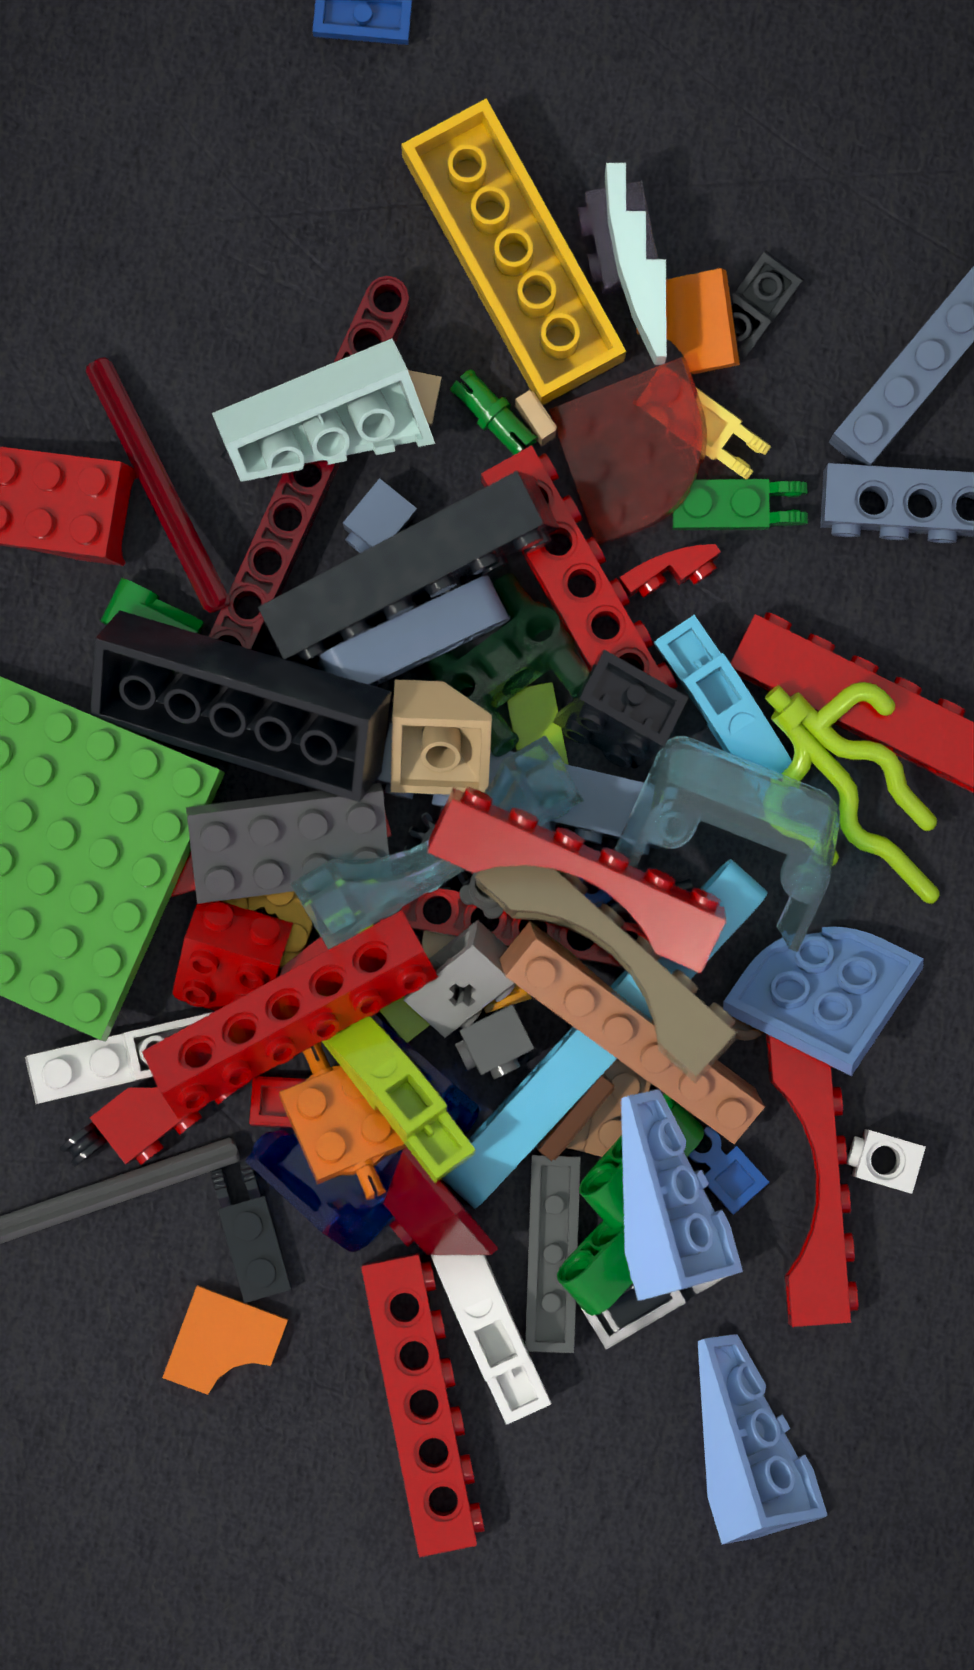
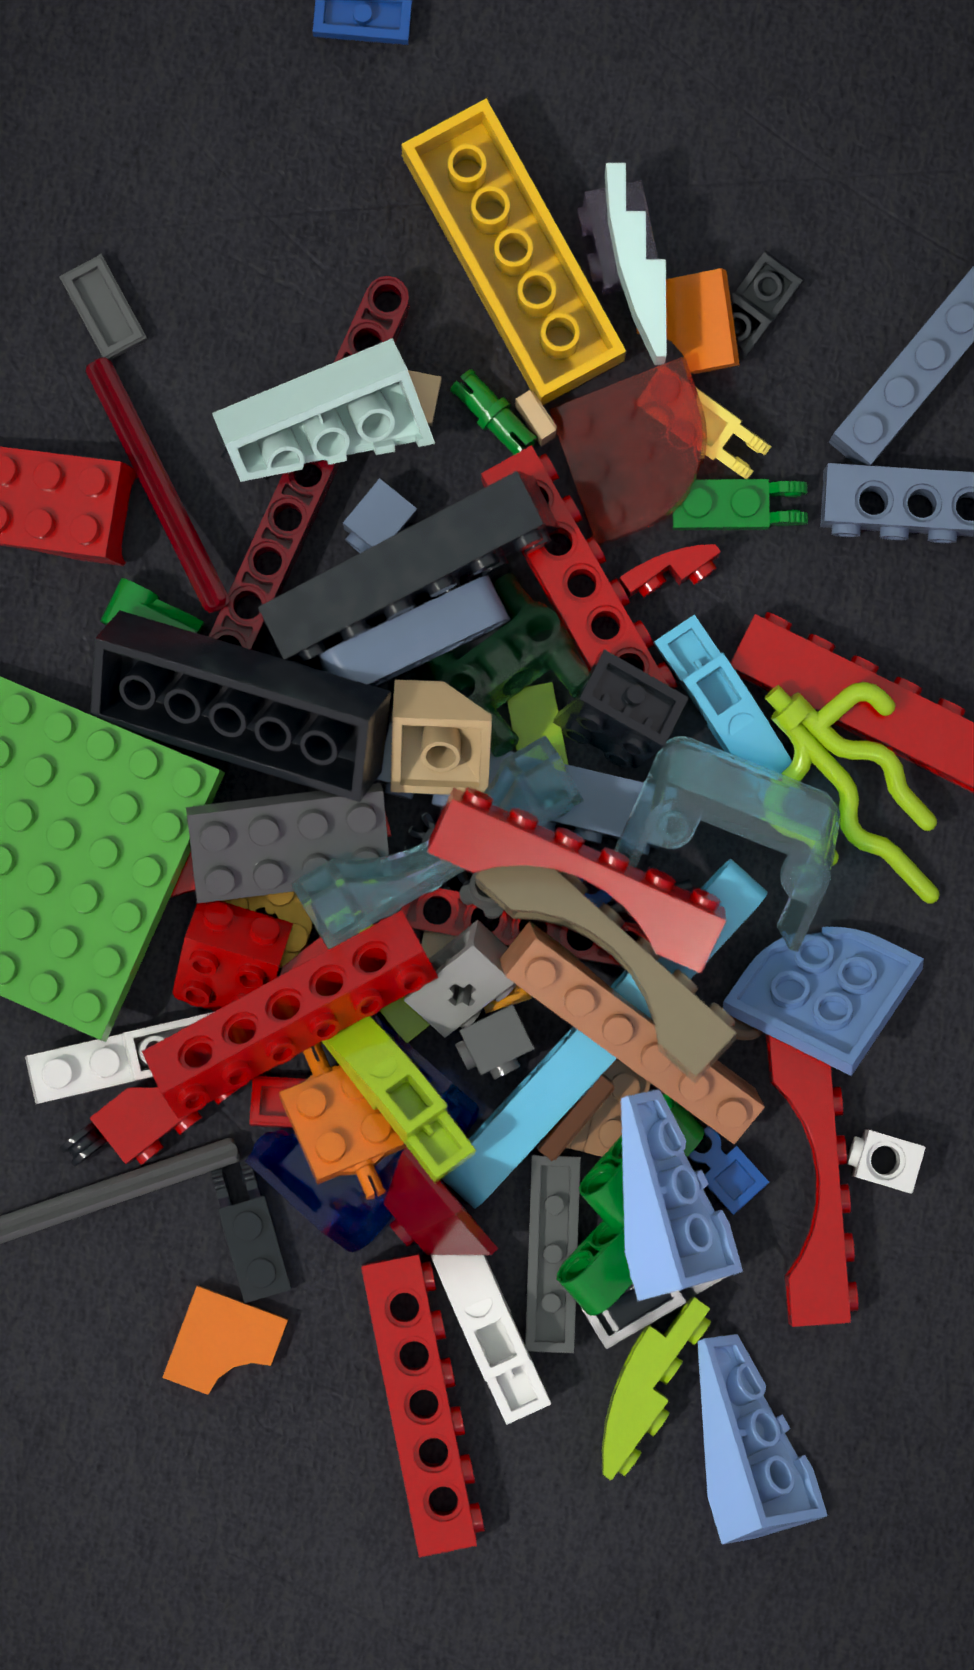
none -> dark grey tile [59,254,148,361]
none -> lime slope [602,1297,711,1480]

